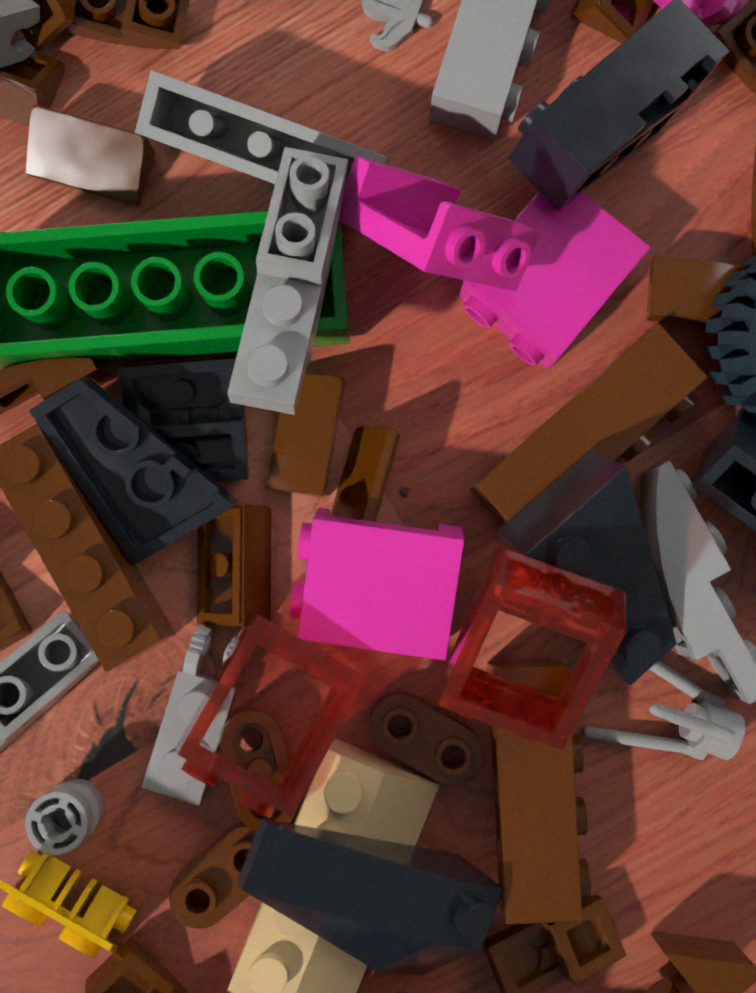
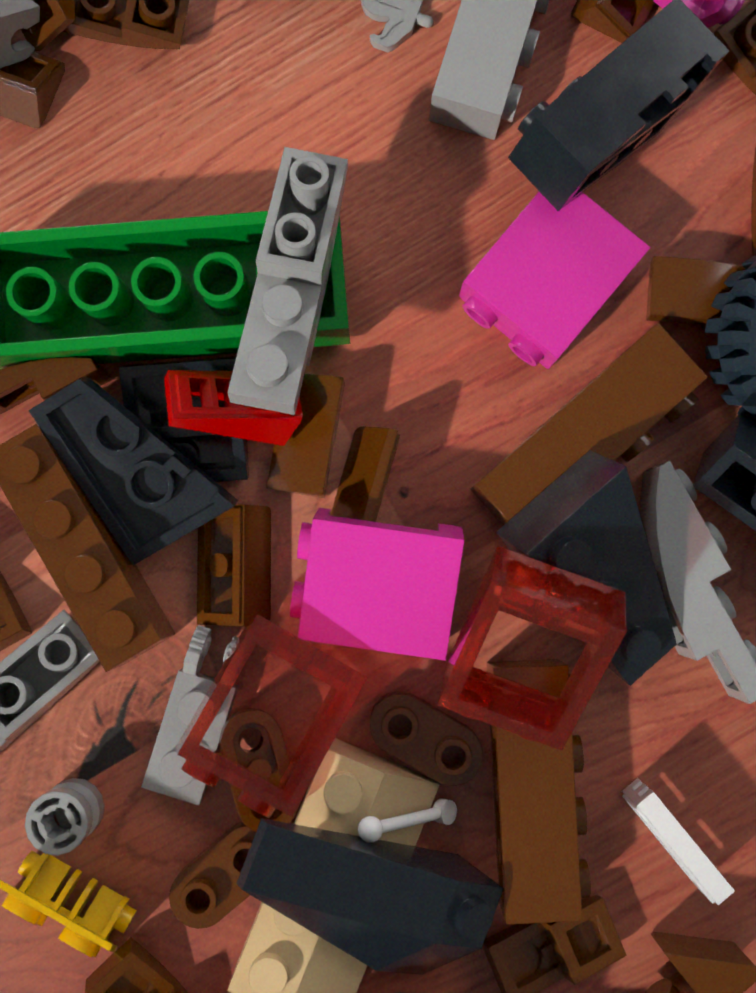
slope [26,105,155,207] -> none
light grey brick [135,70,392,189] -> none
dark pink panel [339,156,540,291] -> none
light grey plant [581,660,745,760] -> none
none -> red slope [164,370,303,446]
none -> white hinge [358,798,457,842]
none -> white tile [622,778,735,905]

